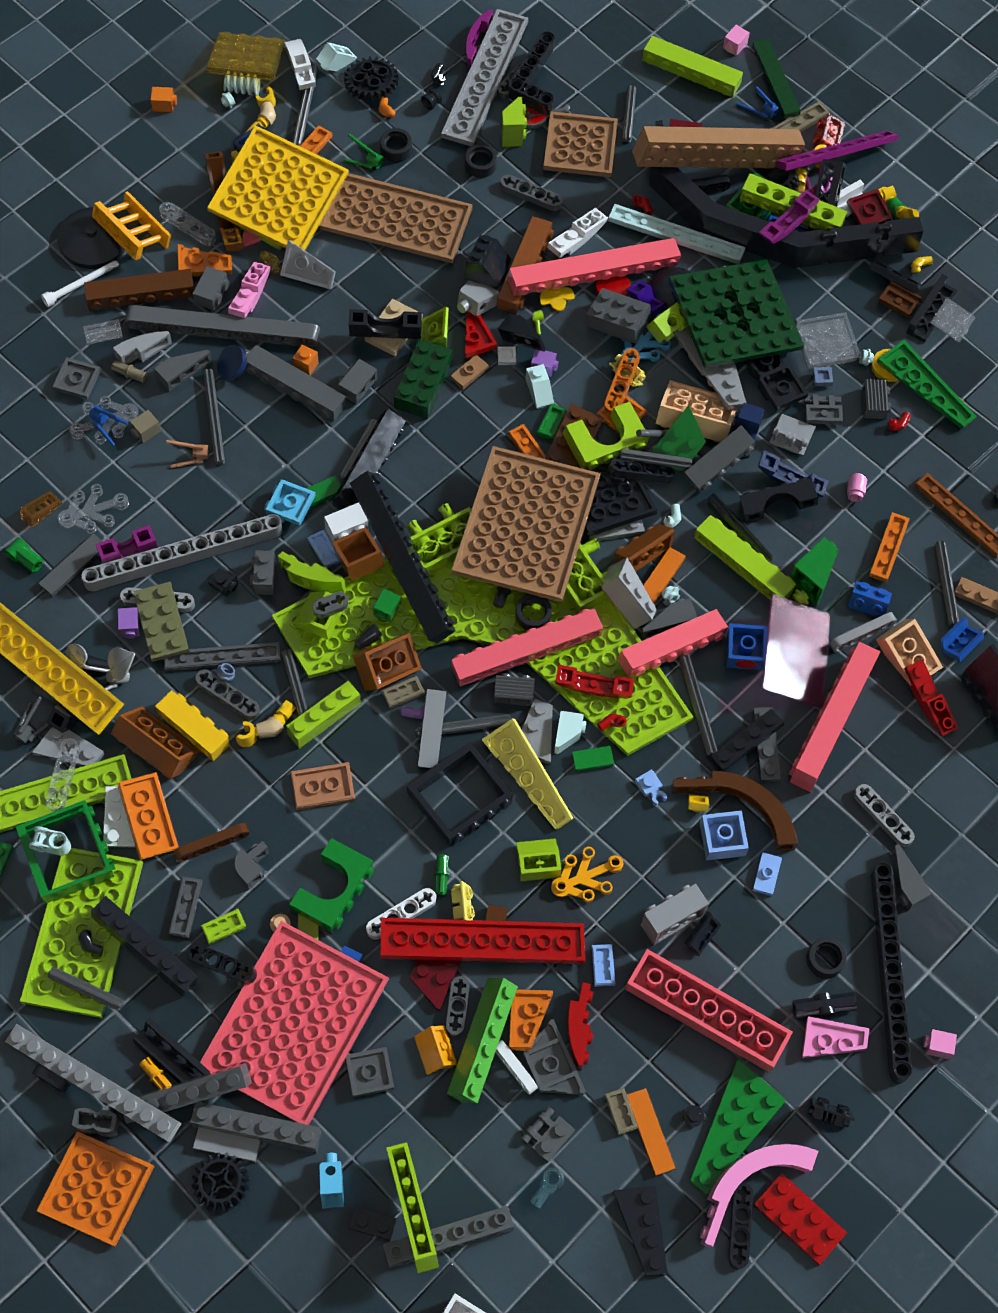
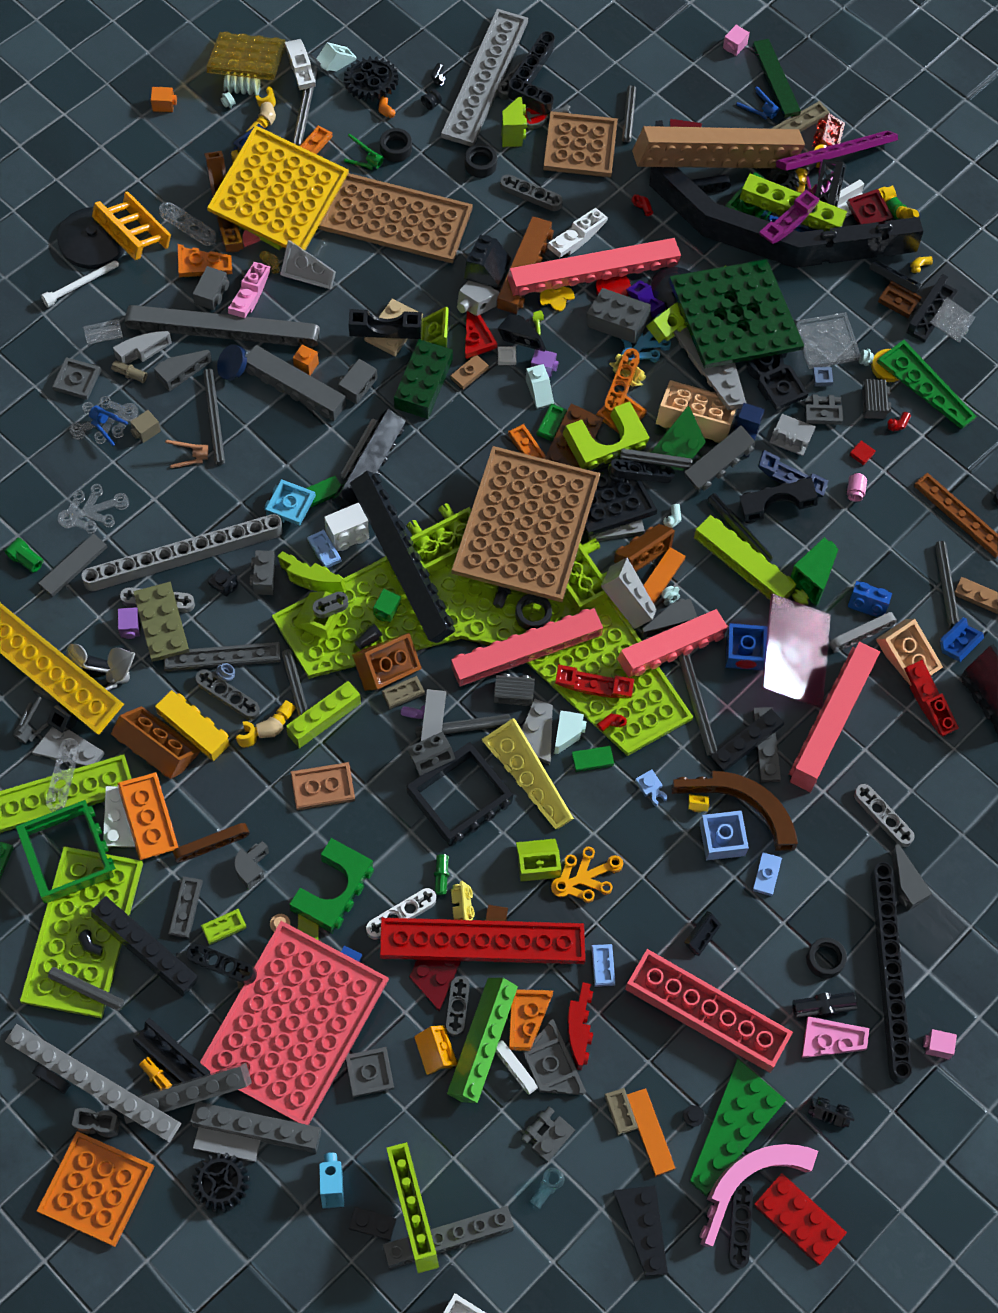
clear orange slope [20,491,62,527] -> none
light aqua piece [29,826,71,856] -> none
reddish brown brick [84,269,194,310] -> none
magenta arch [96,525,158,564] -> none
dark orange piece [332,527,385,582] -> none
magenta slope [466,9,493,70] -> none
light aqua plate [608,204,745,264] -> none
dark grey bar [636,429,668,438] -> none
light grey brick [641,884,709,945] -> none
lime brick [642,36,743,97] -> none
orange plate [869,512,910,583] -> none
none -> dark grey brick [407,731,455,776]
none -> red tile [850,440,876,466]

